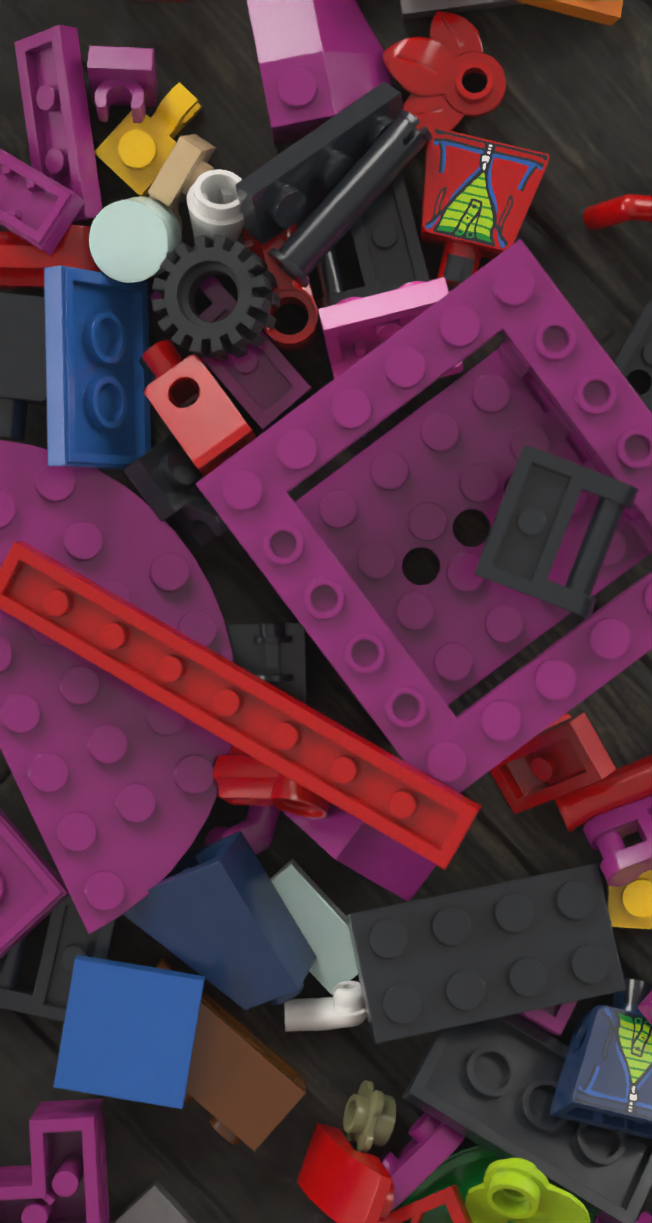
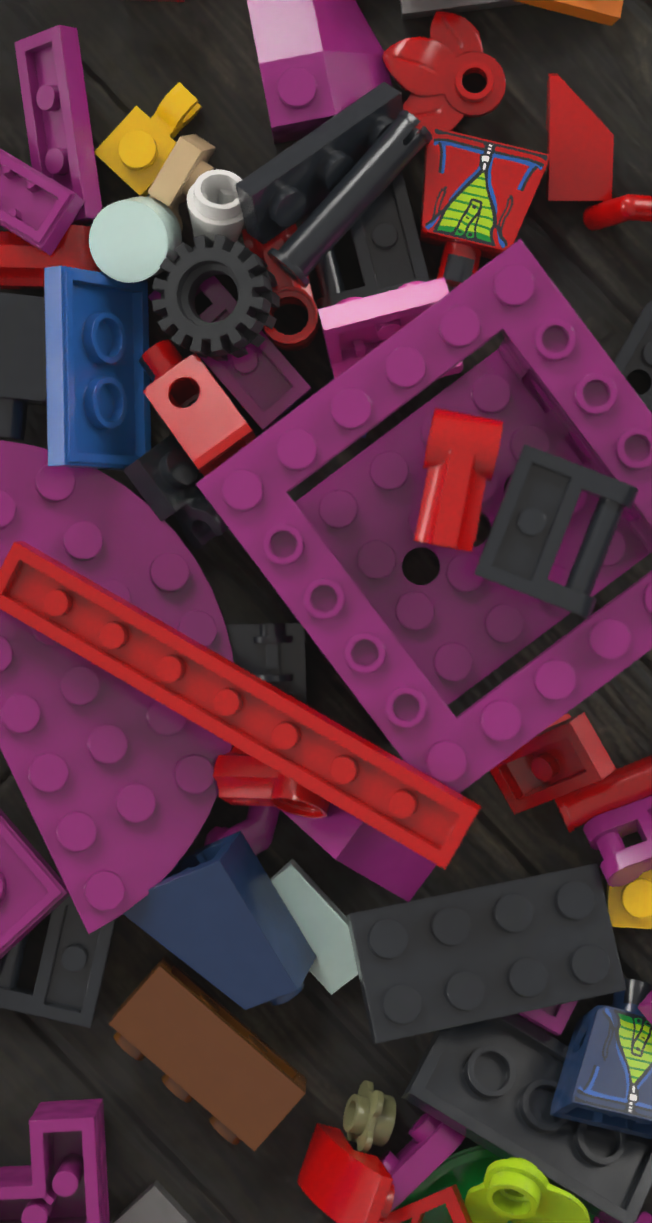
blue tile [54,955,205,1109] -> none
magenta tile [87,46,158,123] -> none
white arm [284,981,367,1032] -> none
none -> red piece [413,407,503,552]
none -> red slope [546,73,614,201]

